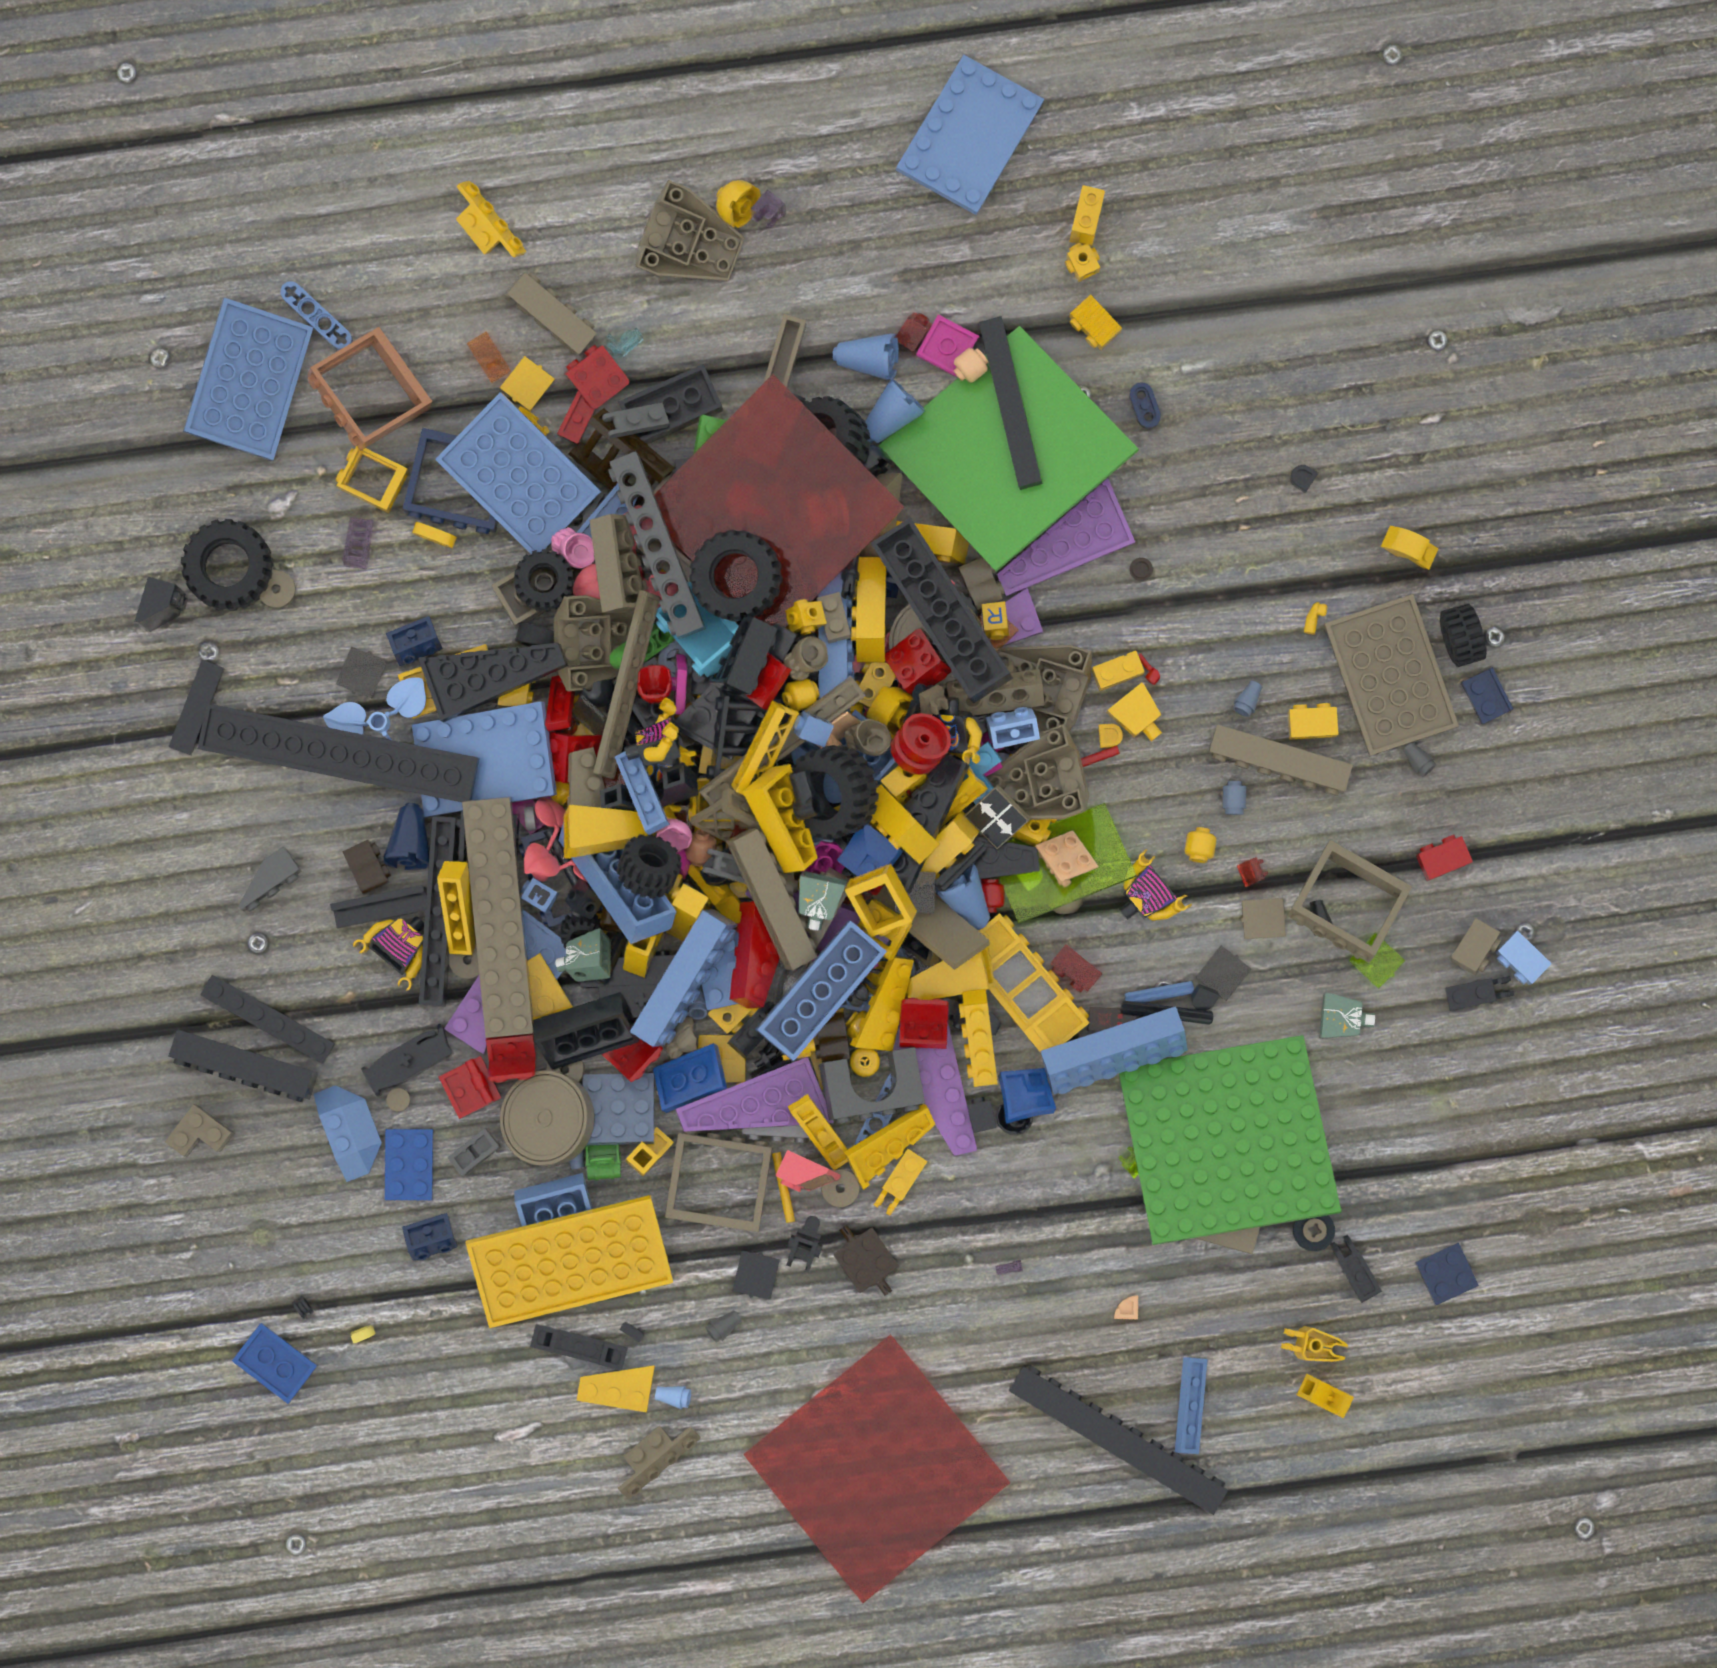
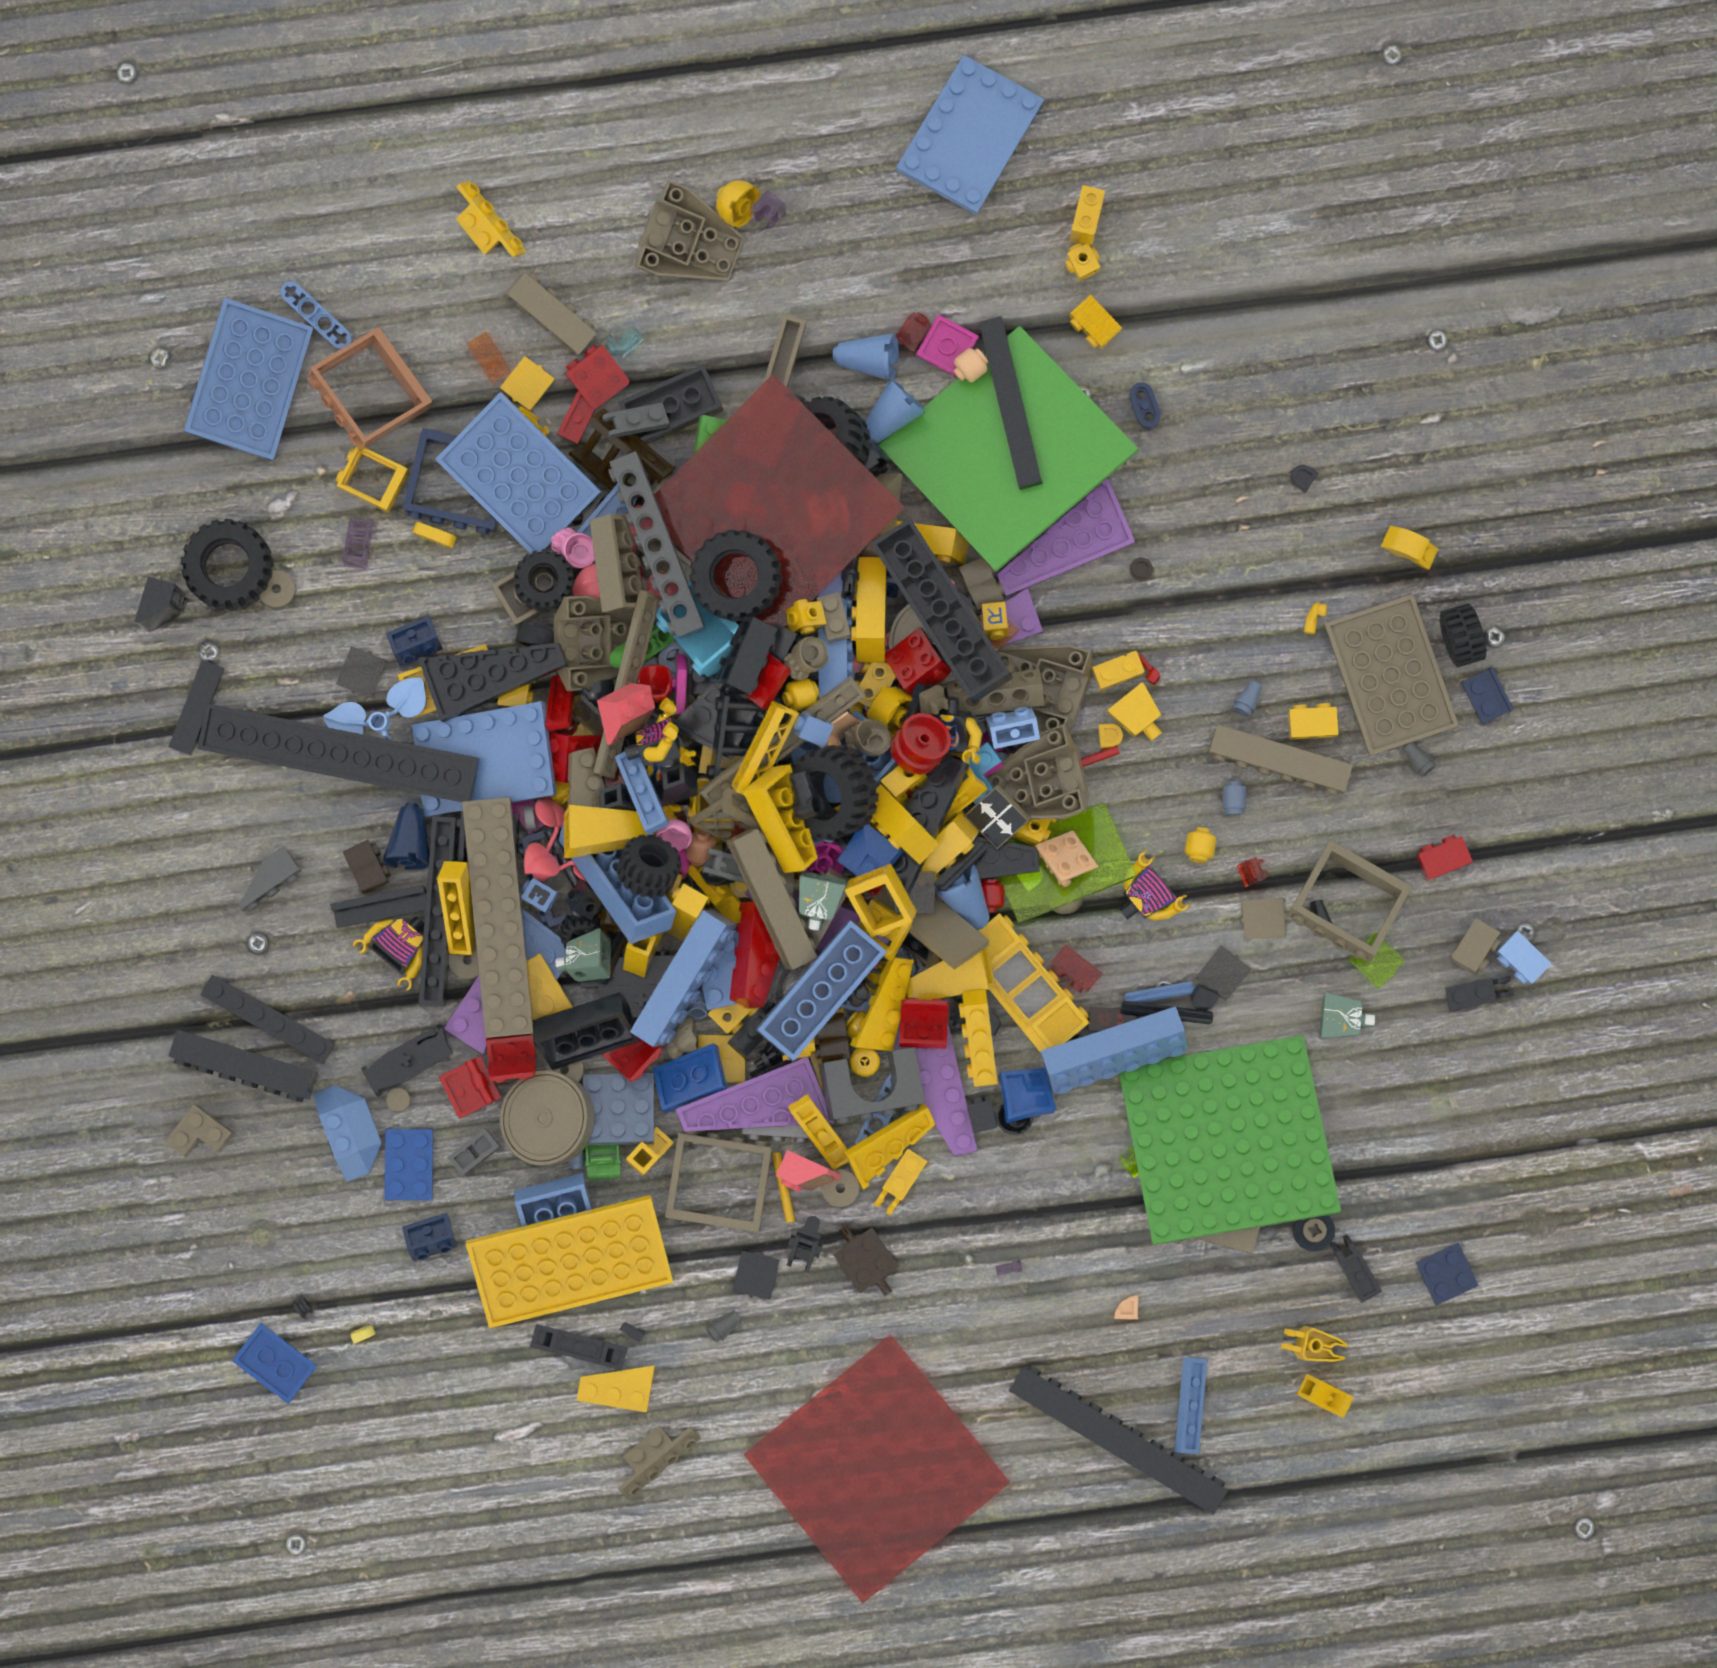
light blue cone [655,1386,691,1409] -> none
none -> coral slope [597,683,655,745]

